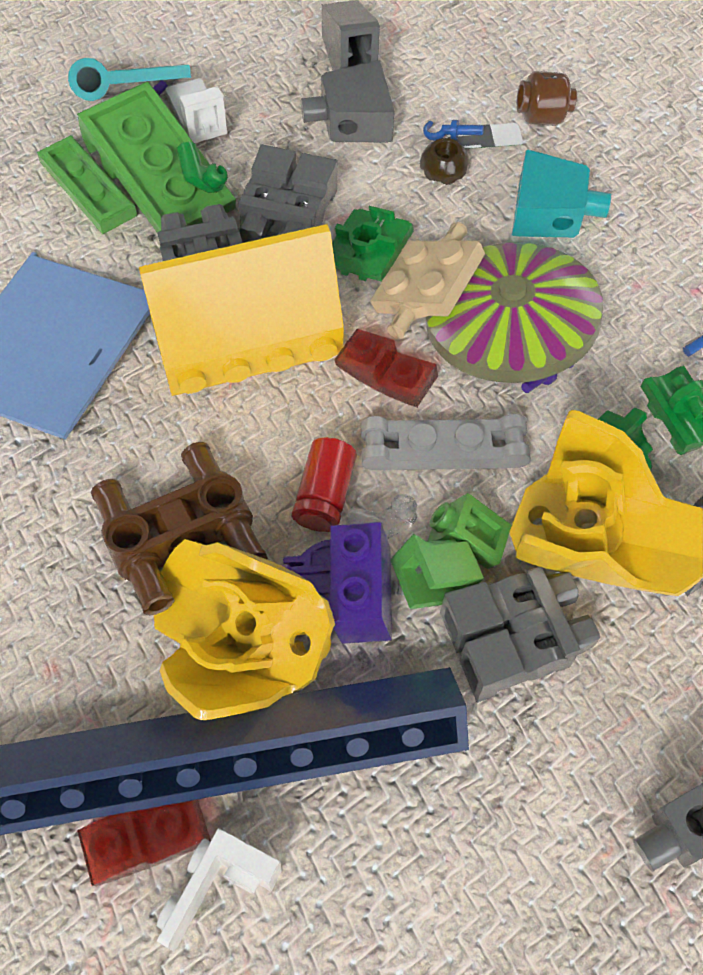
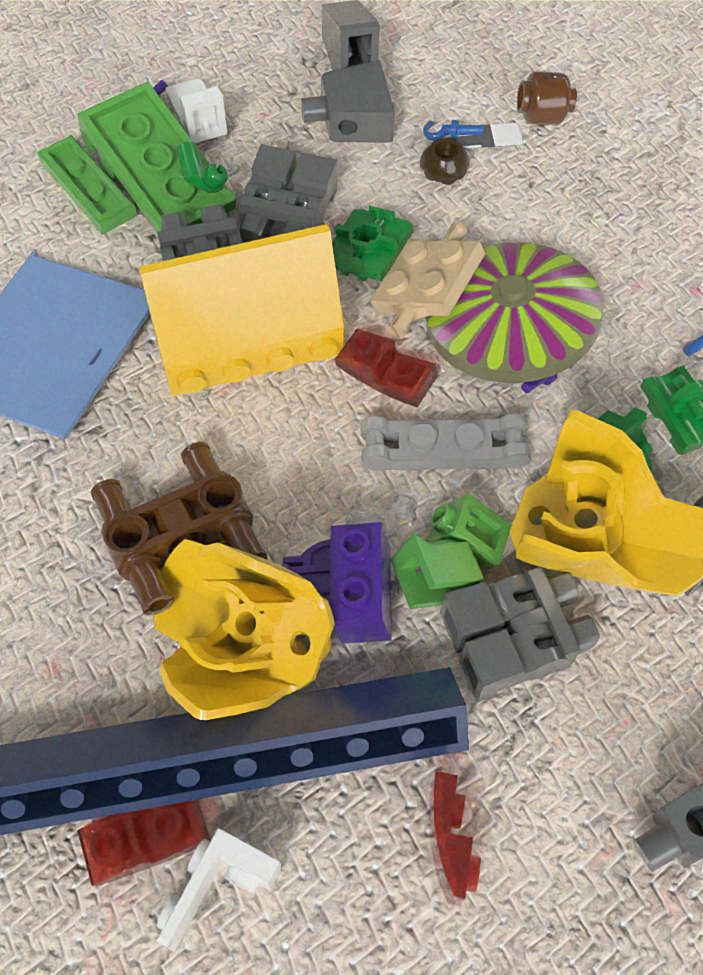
teal piece [68,58,191,101] -> none
red piece [291,437,357,532] -> none
teal torso [511,150,611,238] -> none
none -> clear red slope [429,771,481,906]

